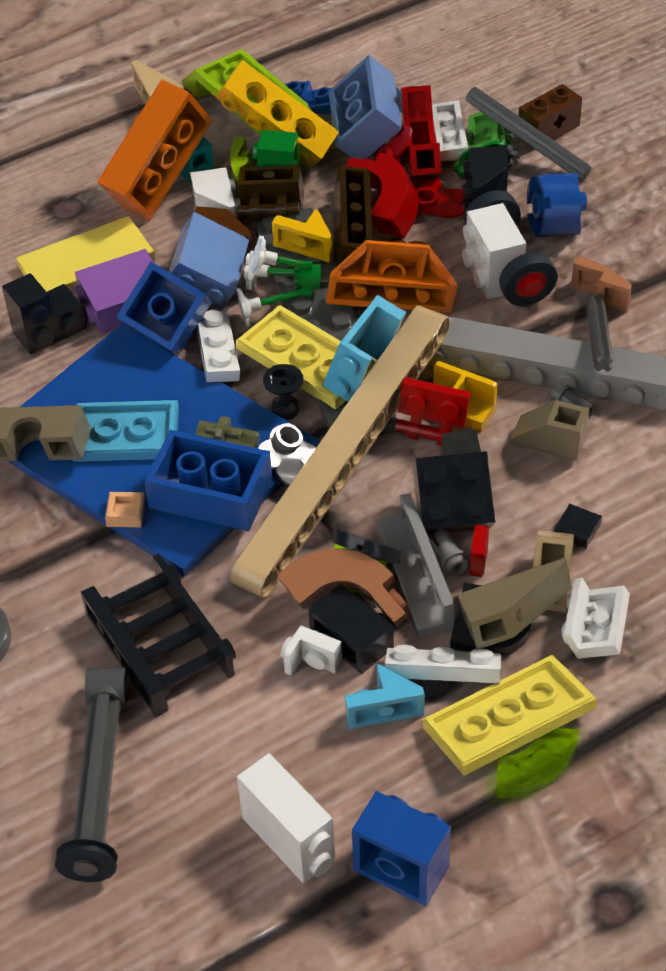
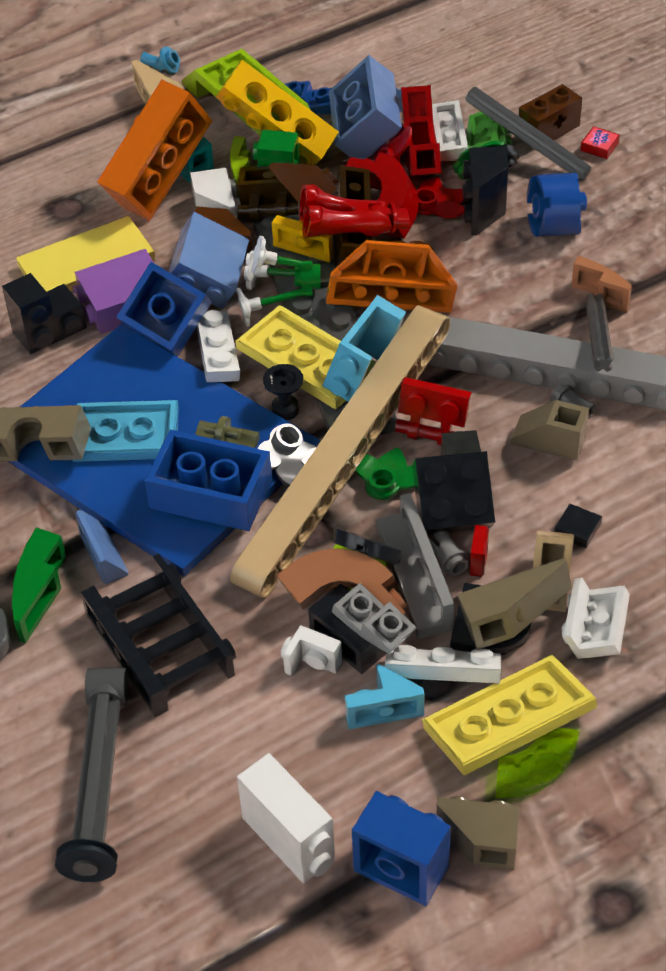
light nougat tile [105,492,146,528] -> none
yellow panel [433,361,498,432] -> none
brick [462,190,558,306] -> none
none -> green slope [12,527,66,643]
none -> medium blue slope [75,510,129,584]
none -> dark azure plate [140,46,180,74]
none -> reddish brown slope [268,163,339,203]
none -> red piece [299,184,410,238]
none -> light grey slope [332,583,417,653]
none -> green plate [356,447,415,500]
none -> dark tan slope [436,796,520,870]
none -> tile [580,126,620,159]

